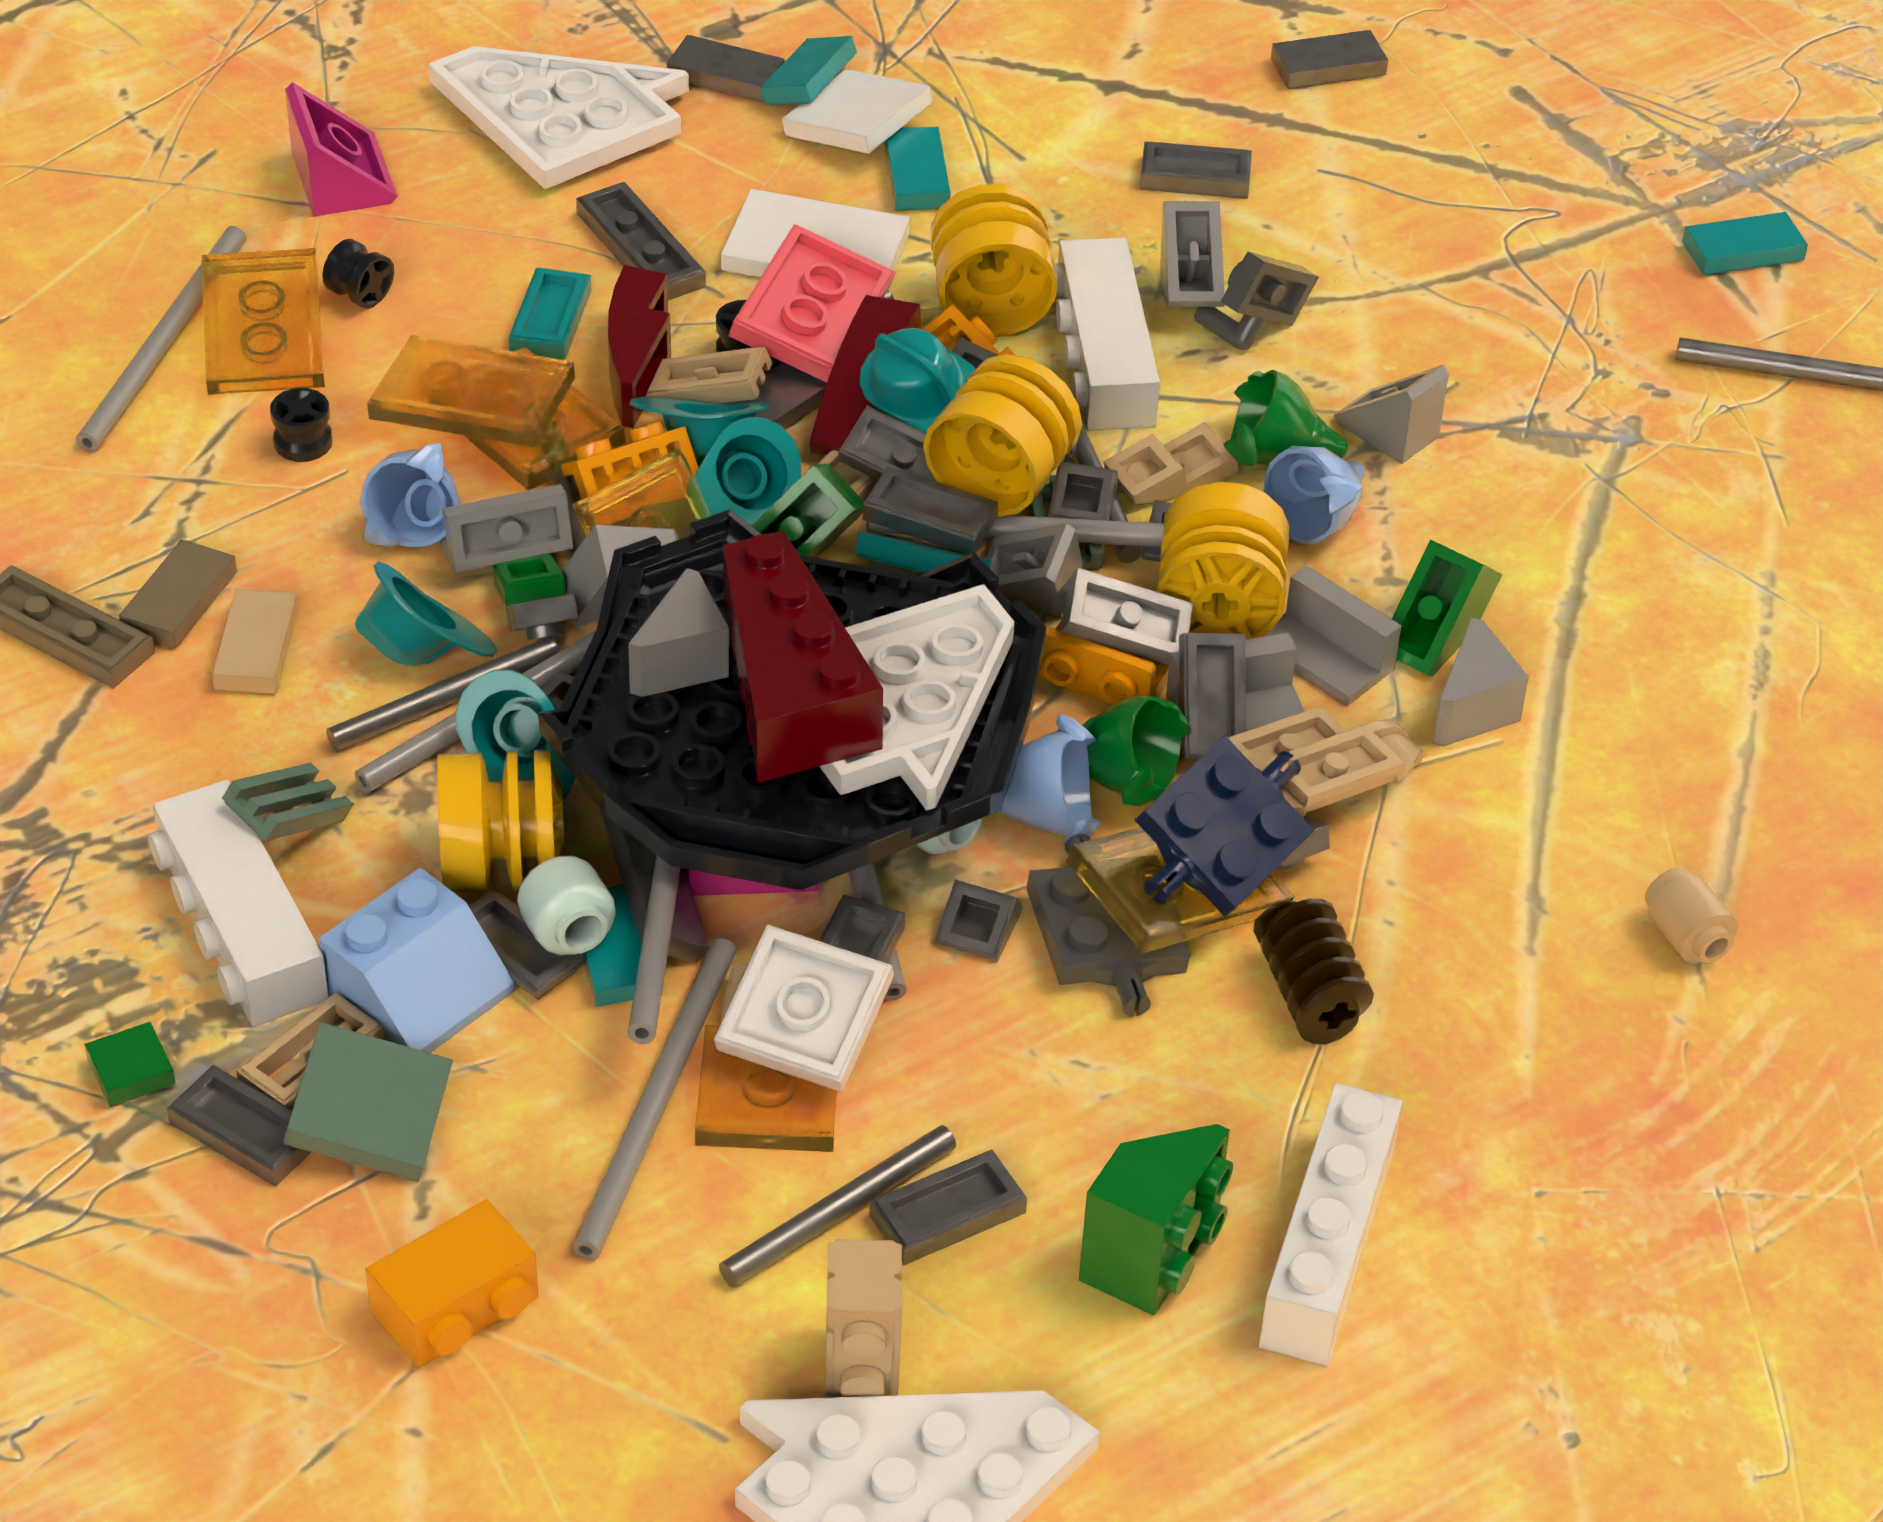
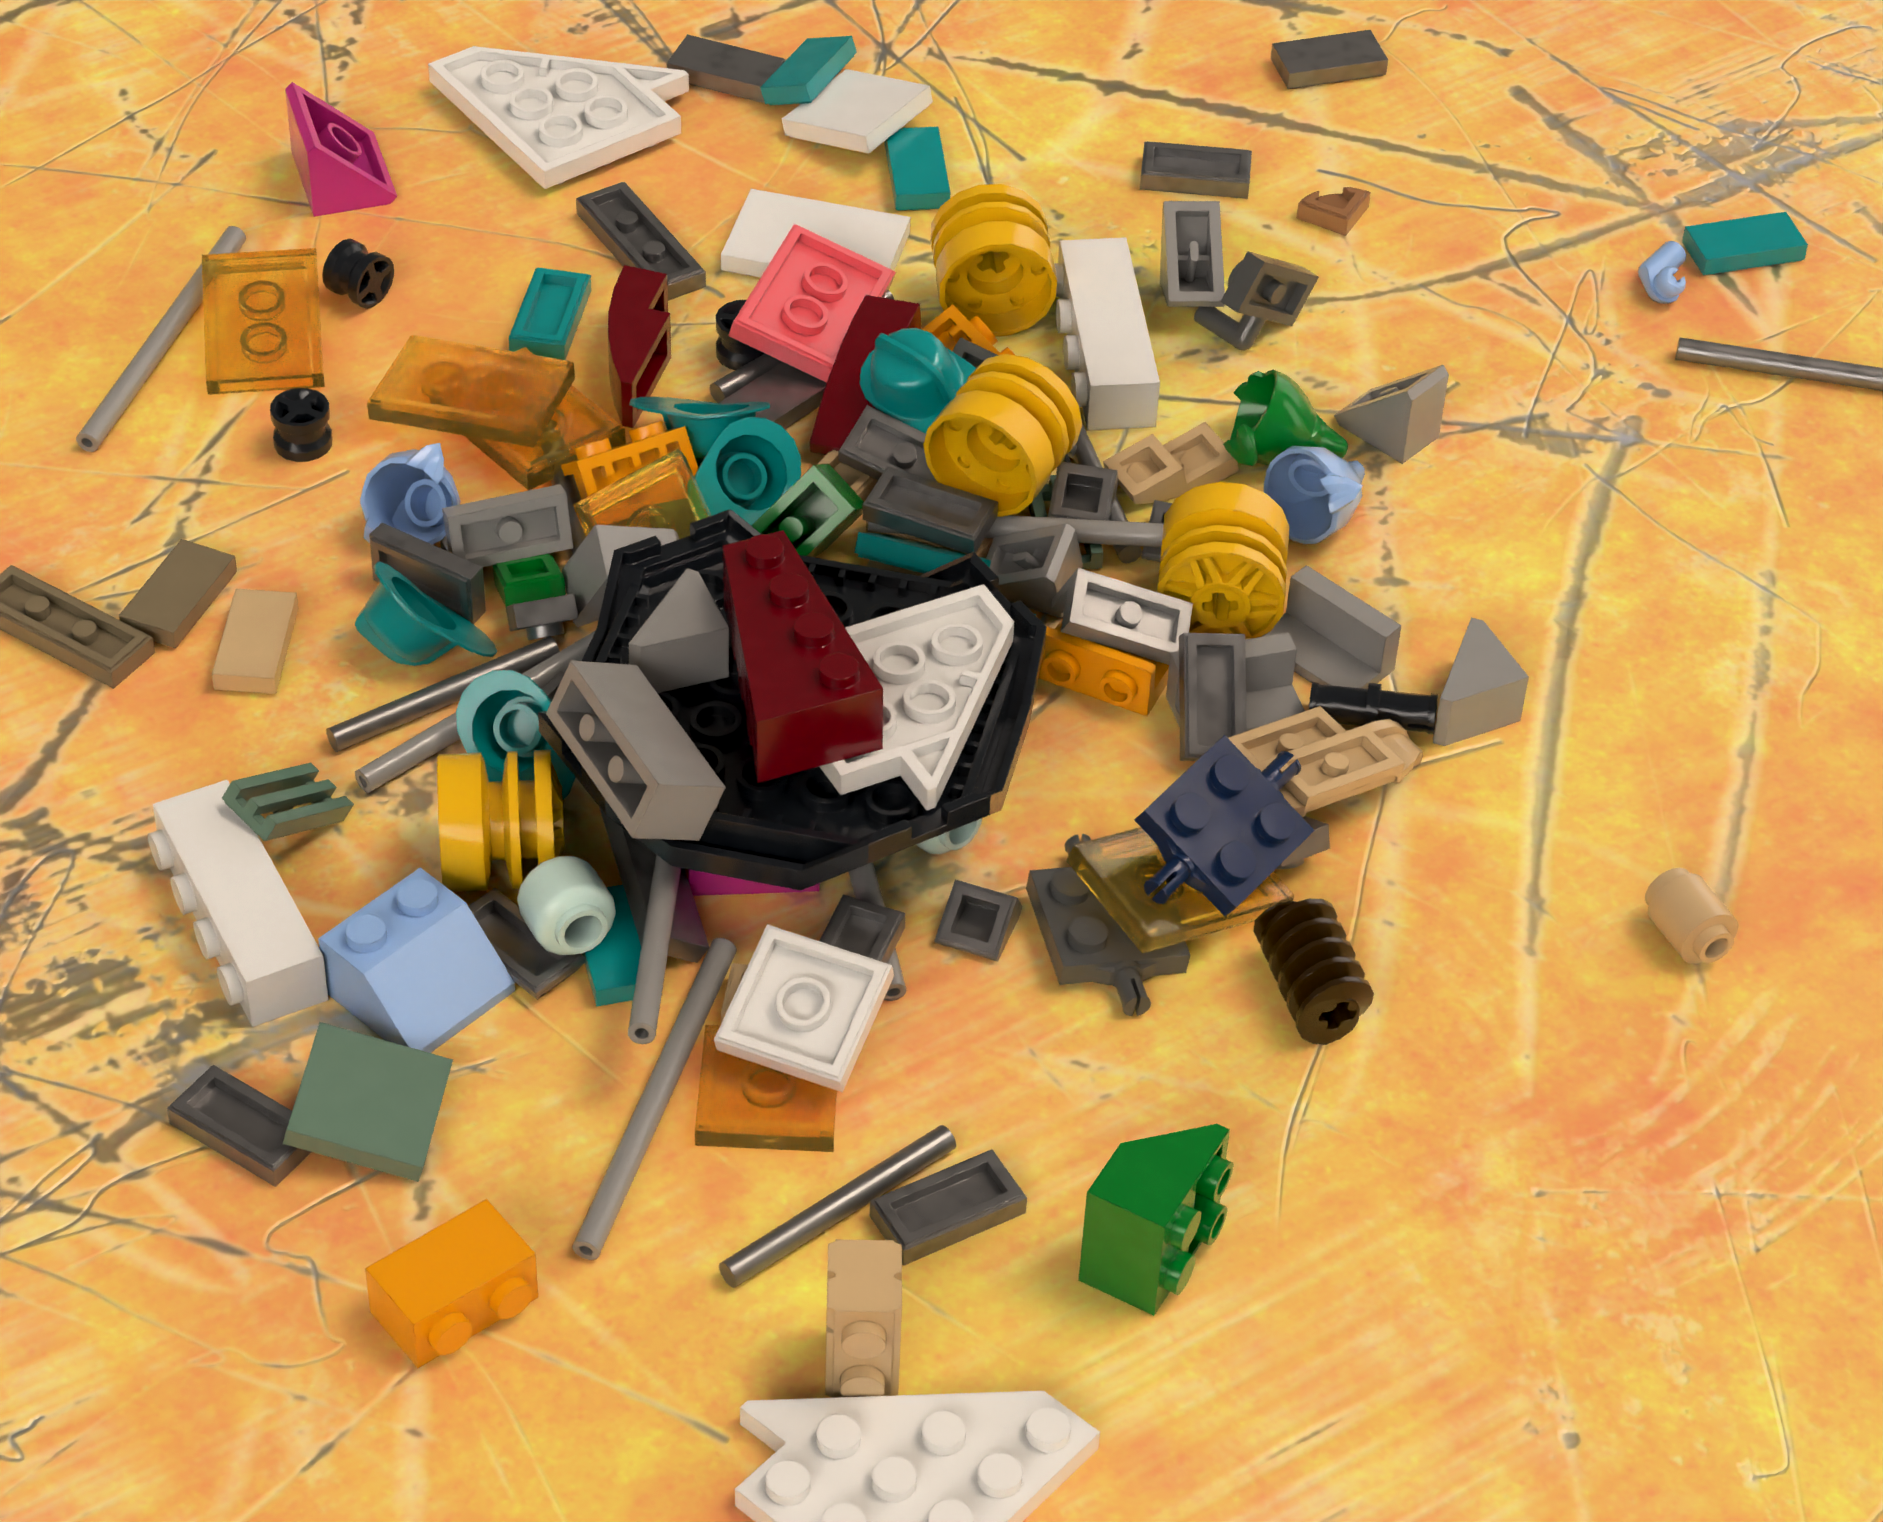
green tile [85,1022,176,1107] -> none
tan tile [236,992,385,1111] -> none
tan tile [645,347,772,403] -> none
light blue hat [998,713,1102,846] -> none
green hat [1082,696,1191,806] -> none
white brick [1259,1083,1403,1367] -> none
green slope [1392,539,1503,677] -> none
none -> flat silver tile [369,523,486,624]
none -> light grey brick [546,660,726,841]
none -> medium nougat tile [1296,187,1371,236]
none -> black pin [1309,682,1438,735]
none -> light blue arm [1638,241,1686,304]

